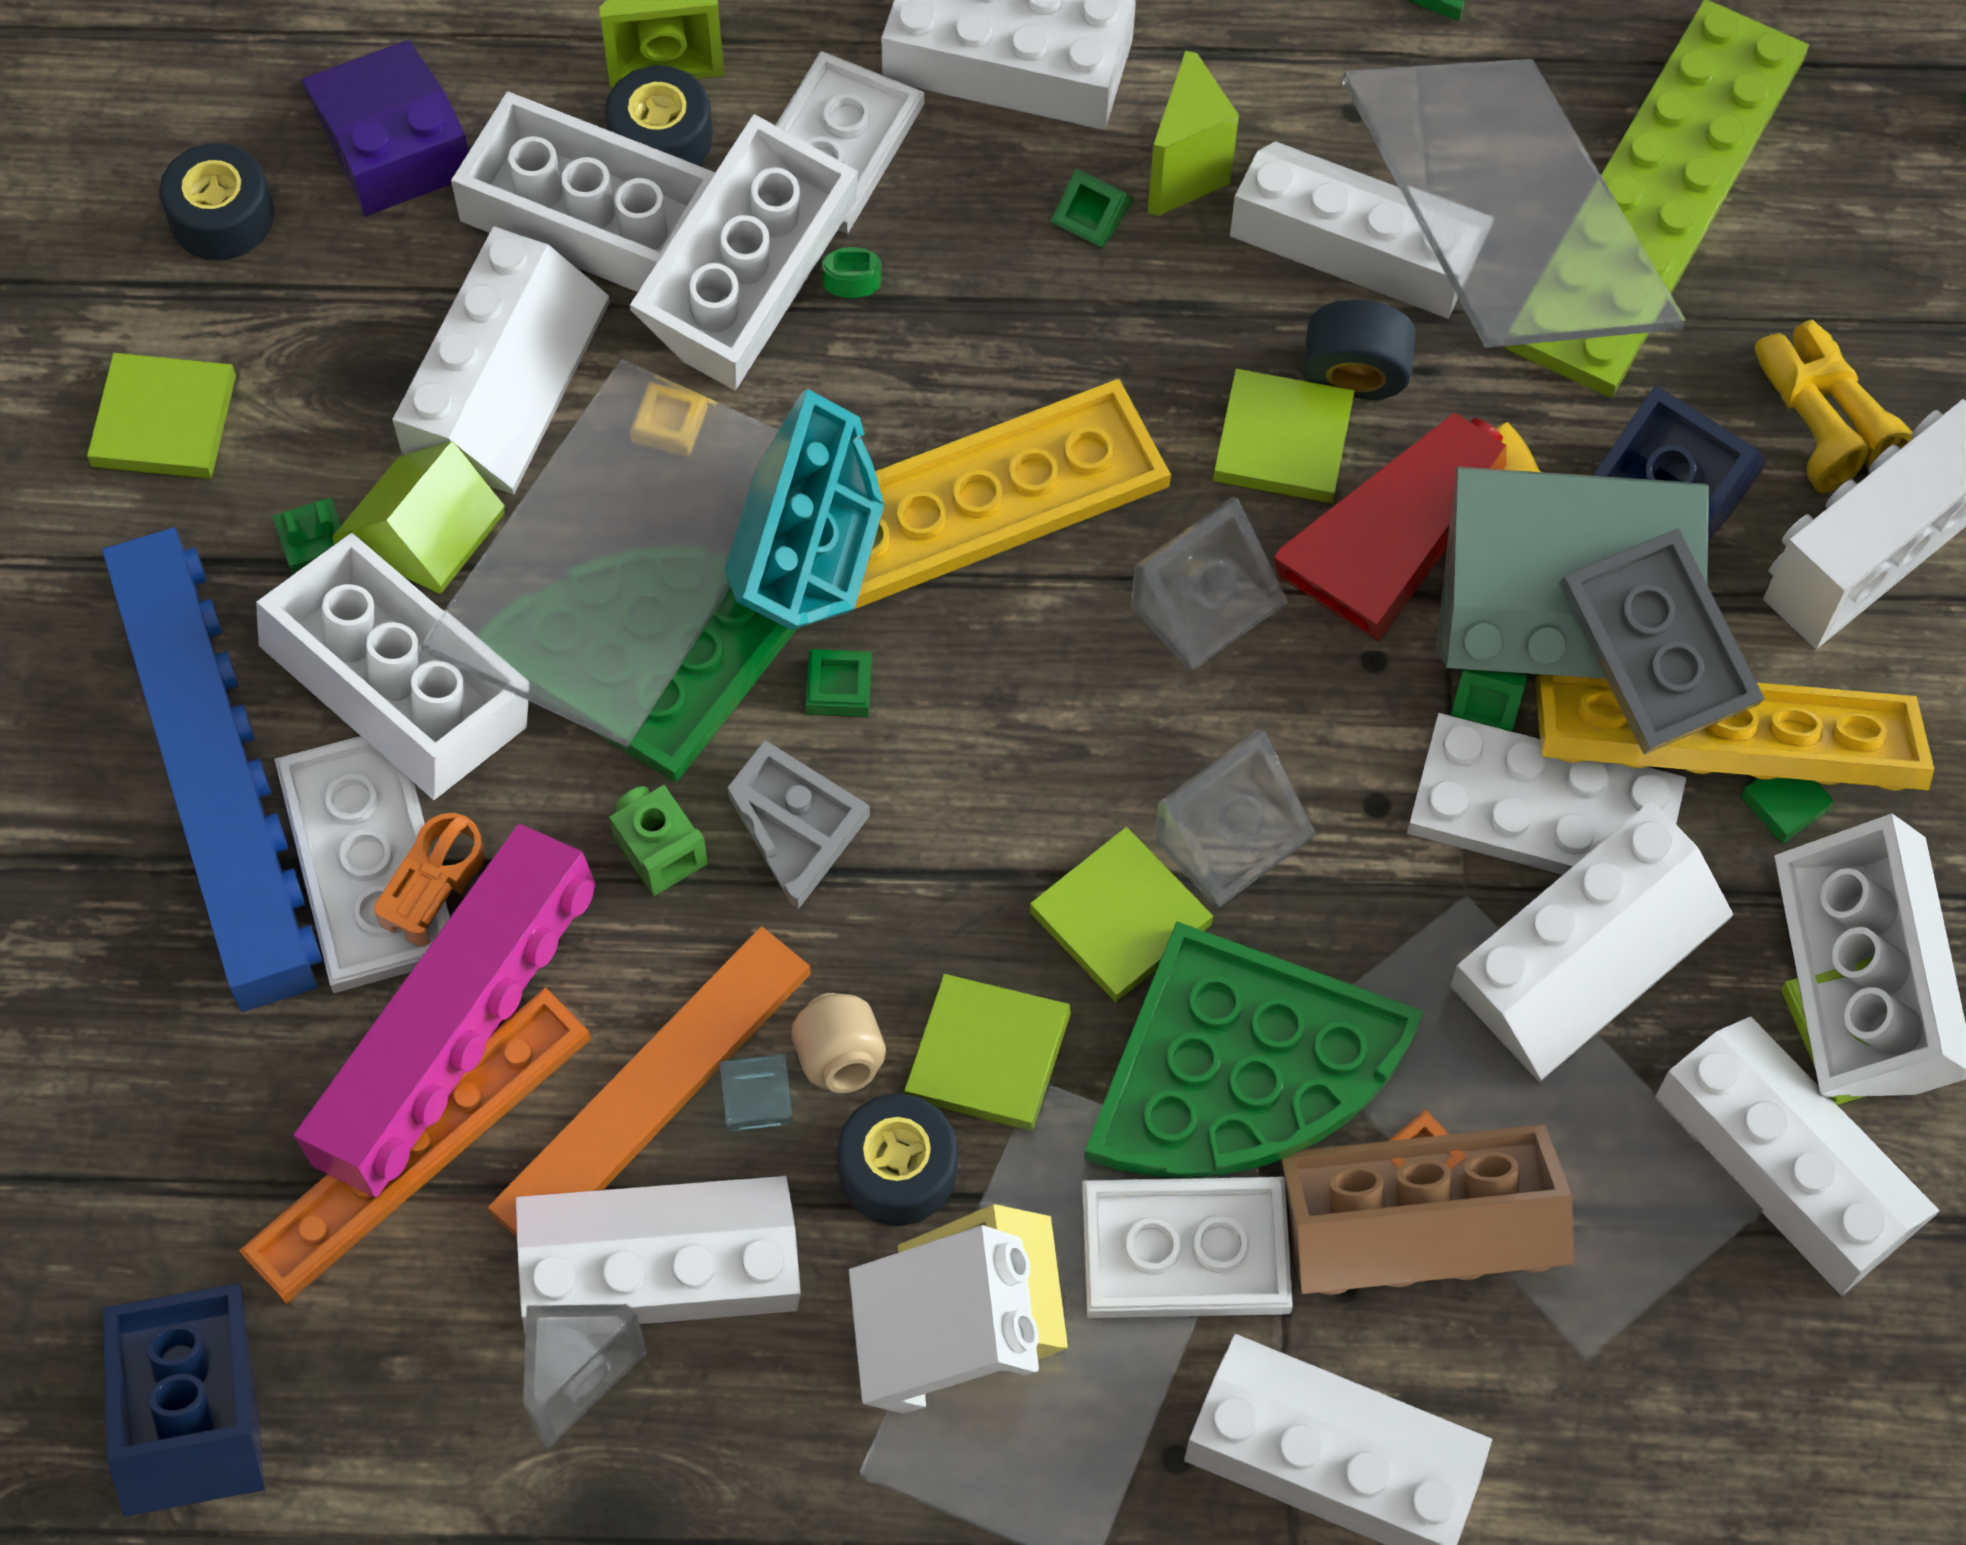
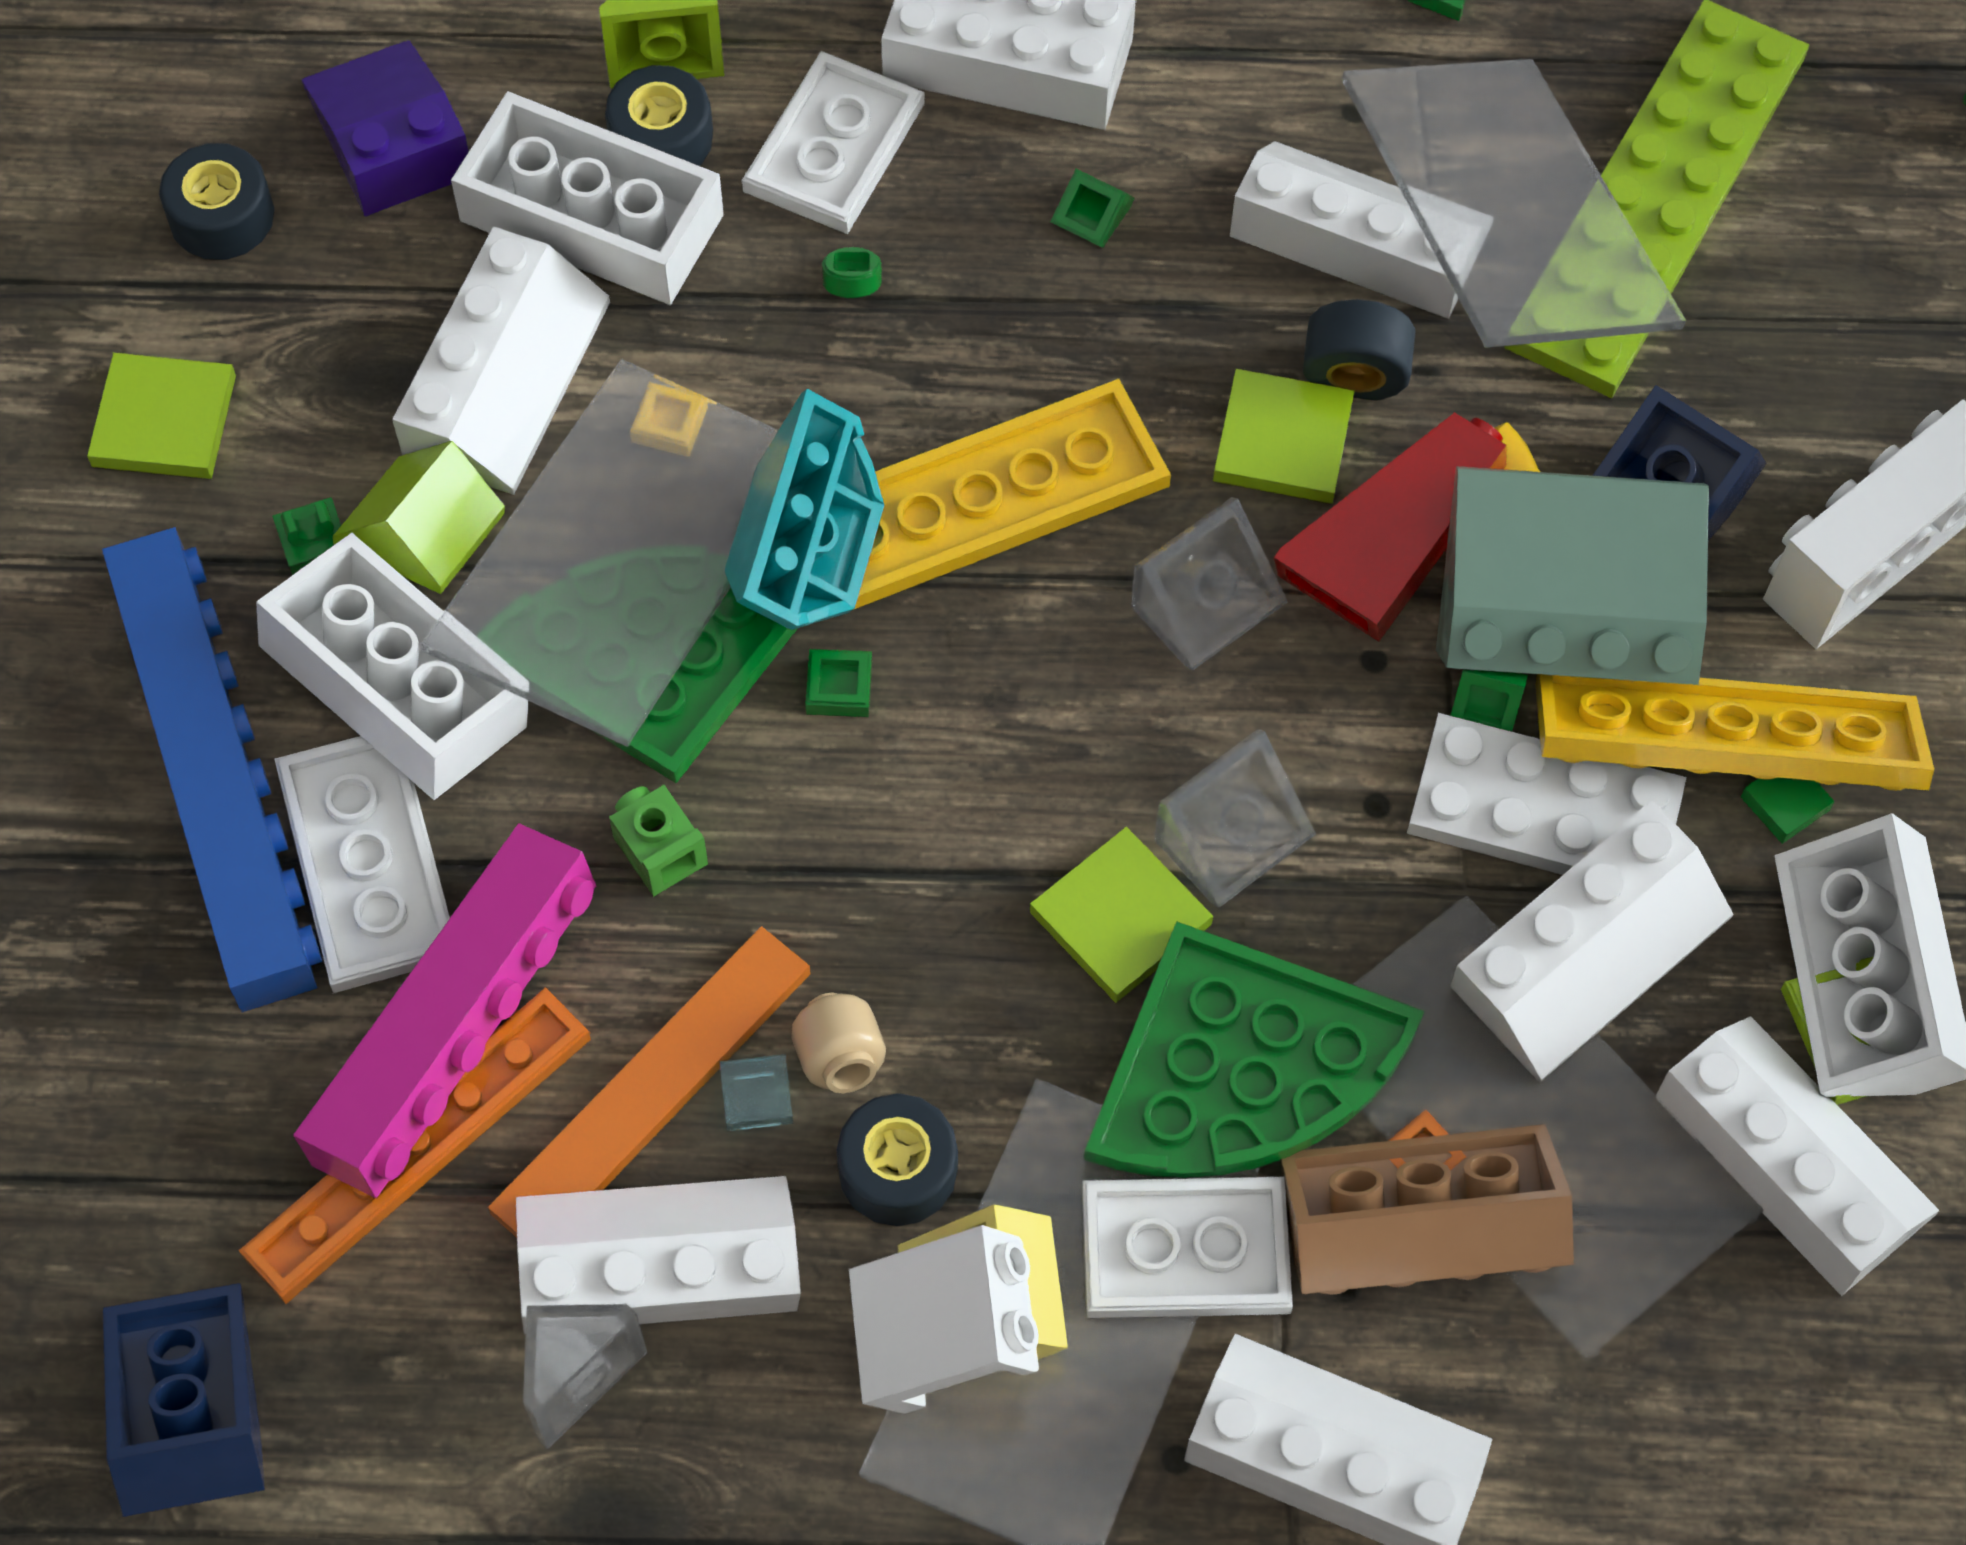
orange piece [374,813,485,946] -> none
white slope [630,114,858,391] -> none
light grey wing [728,740,870,909] -> none
lime tile [905,974,1071,1131] -> none
lime slope [1147,51,1239,216] -> none
dark grey plate [1559,528,1765,755] -> none
yellow piece [1754,319,1913,494] -> none

